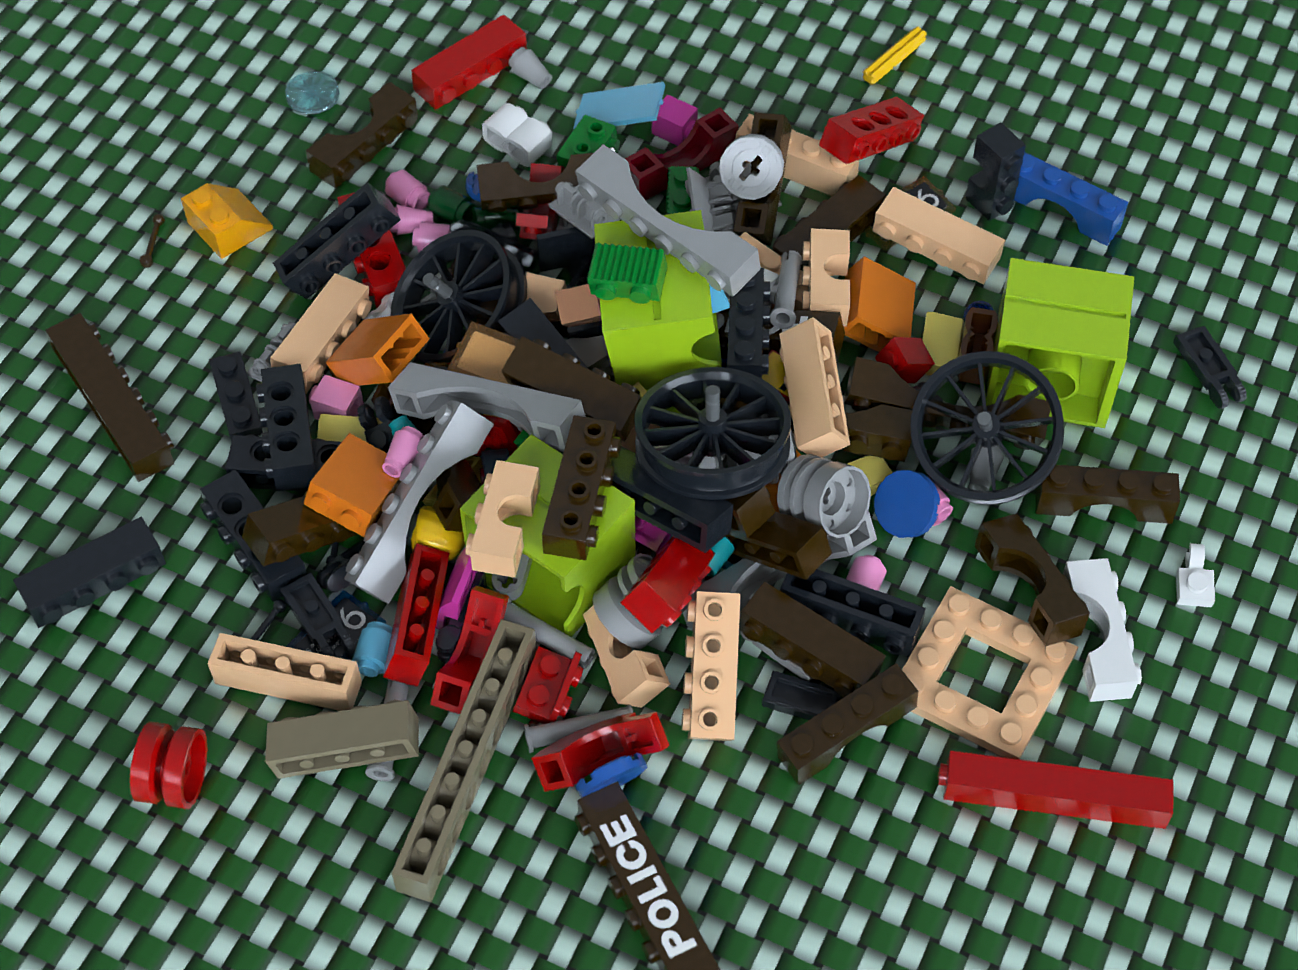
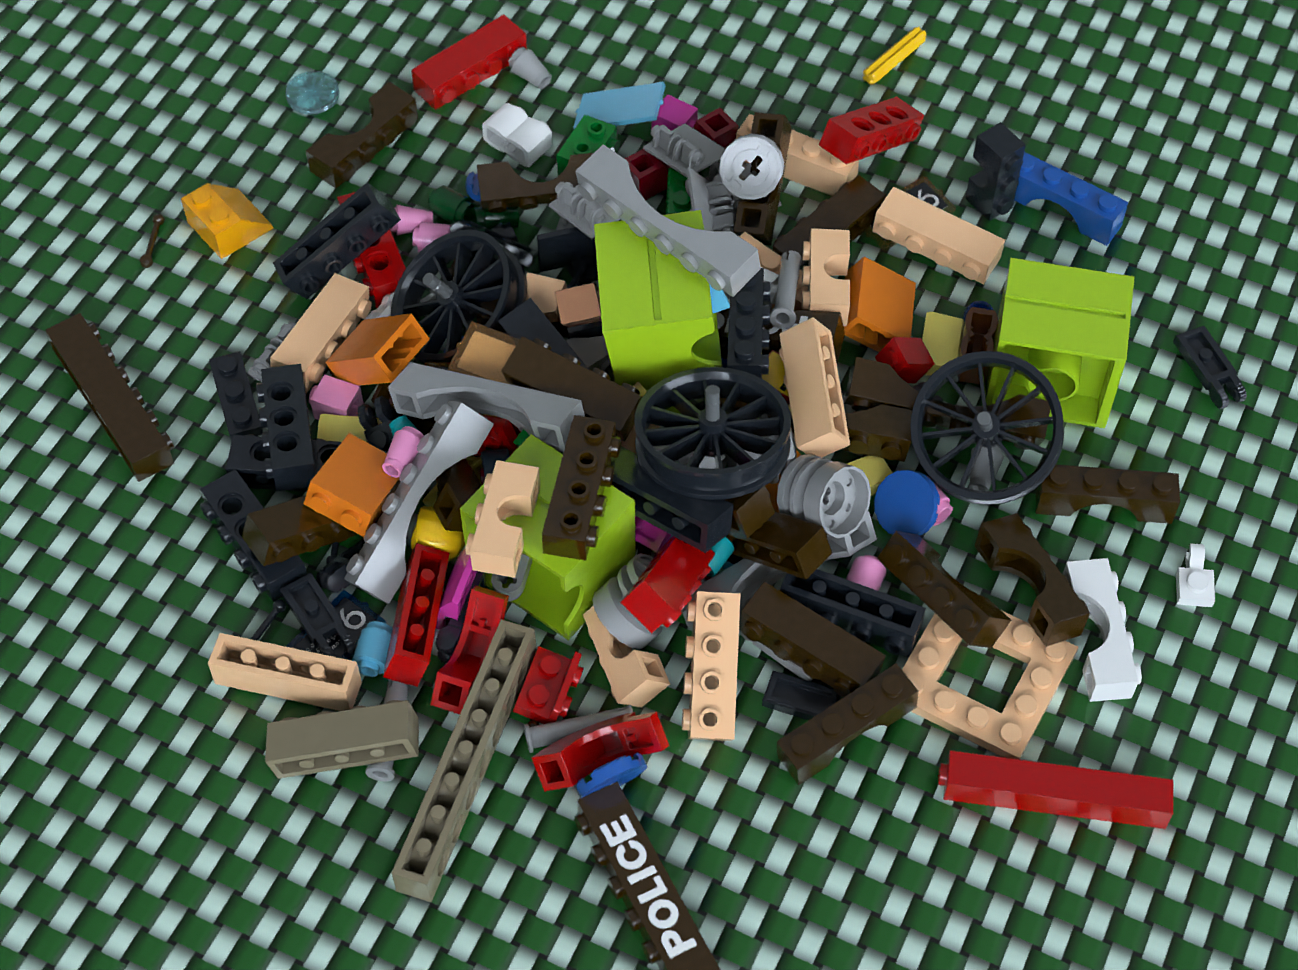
black brick [13,516,166,628] -> none
red wheel [130,721,208,809] -> none
bright pink brick [385,170,430,210] -> none
light grey pin [504,598,595,669] -> none
red arch [516,163,565,240] -> none
green brick [587,242,667,304] -> none
none -> light grey hinge [643,124,726,178]
none -> dark brown arch [877,531,1011,648]

